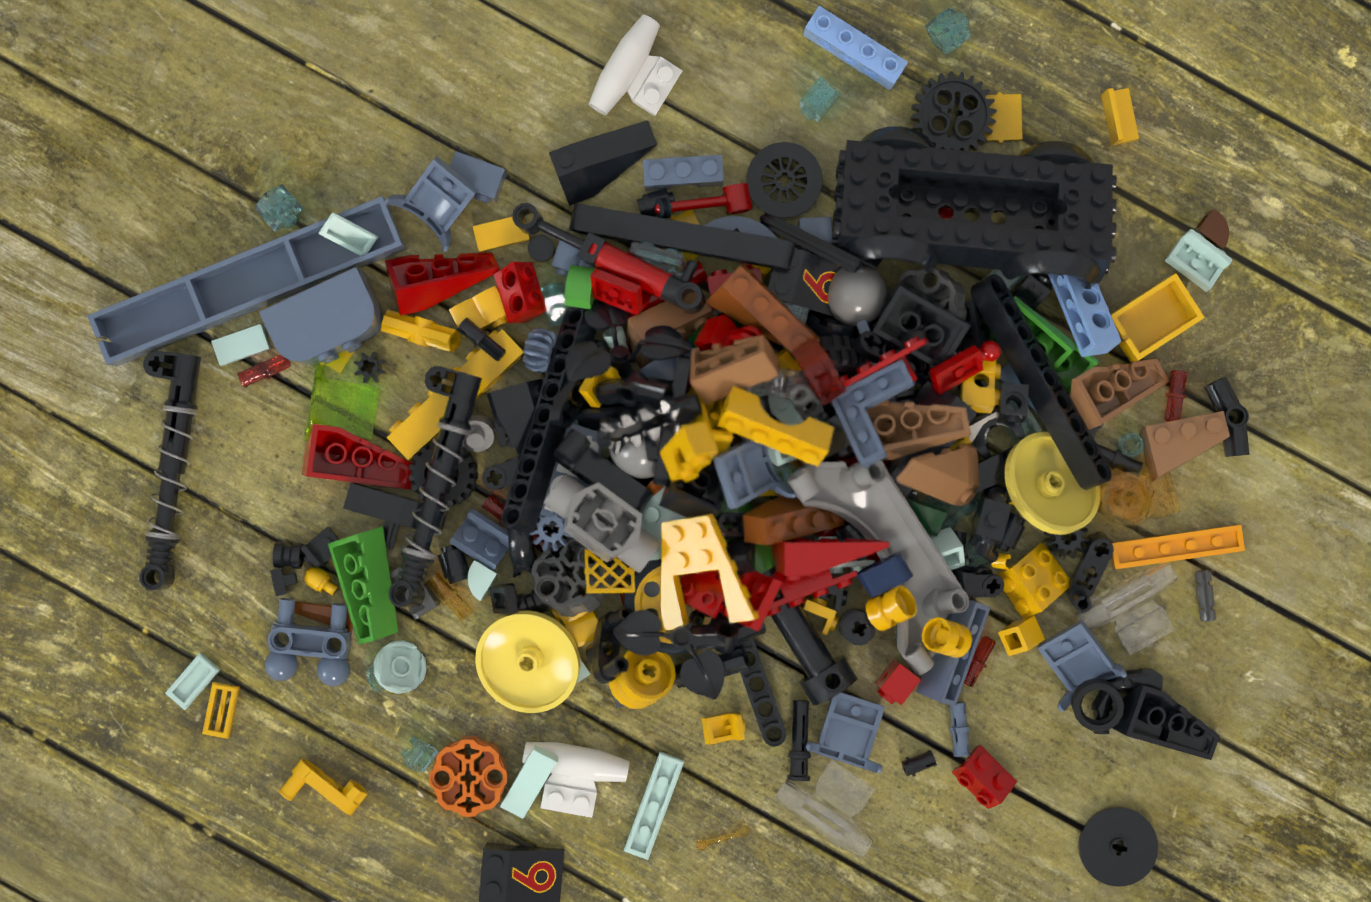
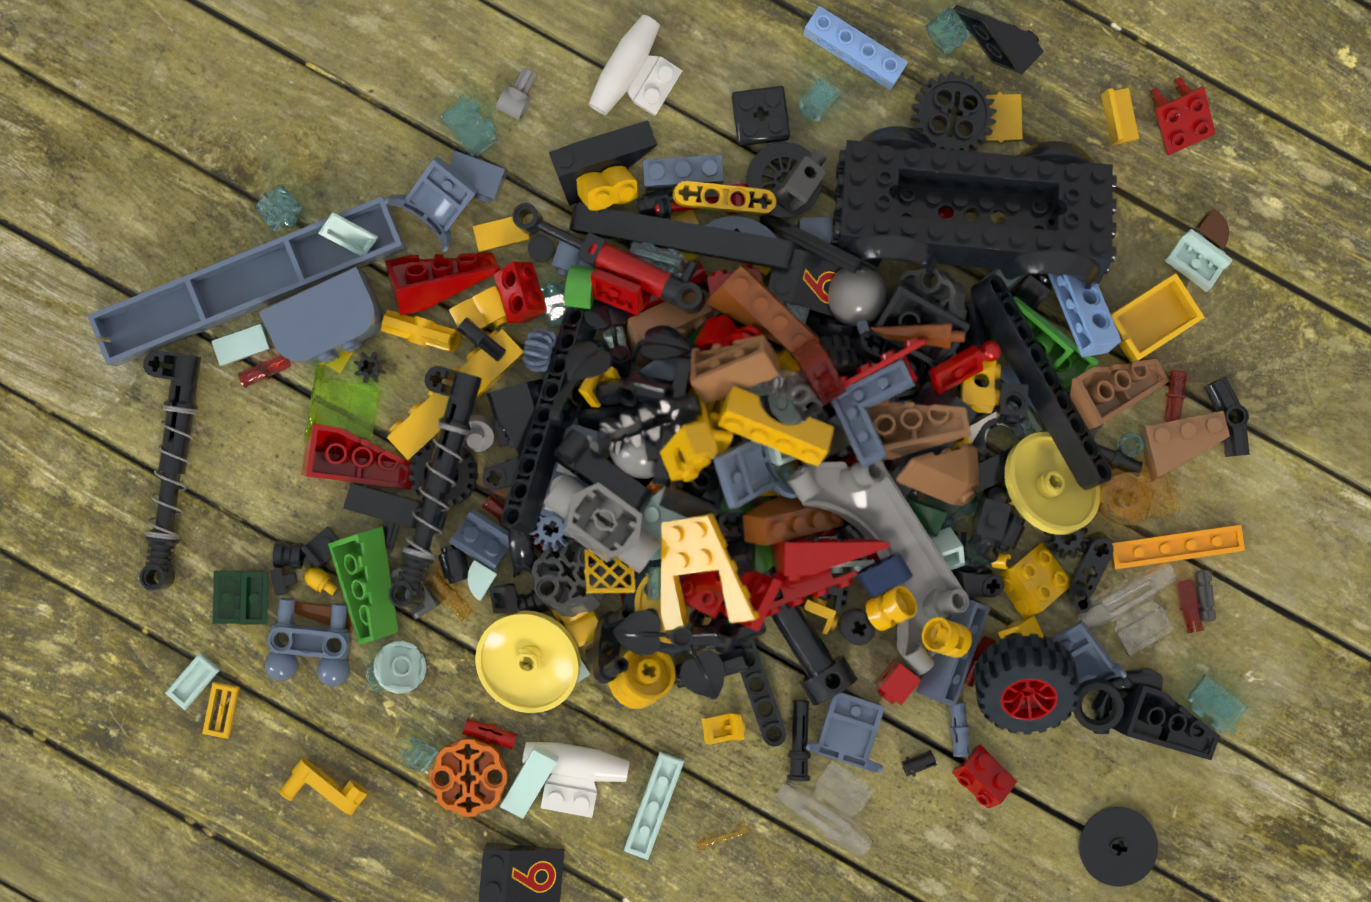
none -> dark green slope [212,571,268,625]
none -> clear light blue bracket [440,94,497,158]
none -> red pin [462,718,517,750]
none -> light grey axle [496,68,537,121]
none -> yellow brick [576,166,638,211]
none -> clear light blue pin [645,567,661,600]
none -> yellow beam [673,181,776,215]
none -> black brick [732,86,790,146]
none -> dark grey torso [774,150,826,213]
none -> dark orange bar [871,323,965,349]
none -> black slope [953,5,1044,75]
none -> black wheel [974,633,1080,735]
none -> red plate [1150,77,1215,155]
none -> clear red axle [1177,580,1204,633]
none -> clear light blue bracket [1185,675,1249,735]

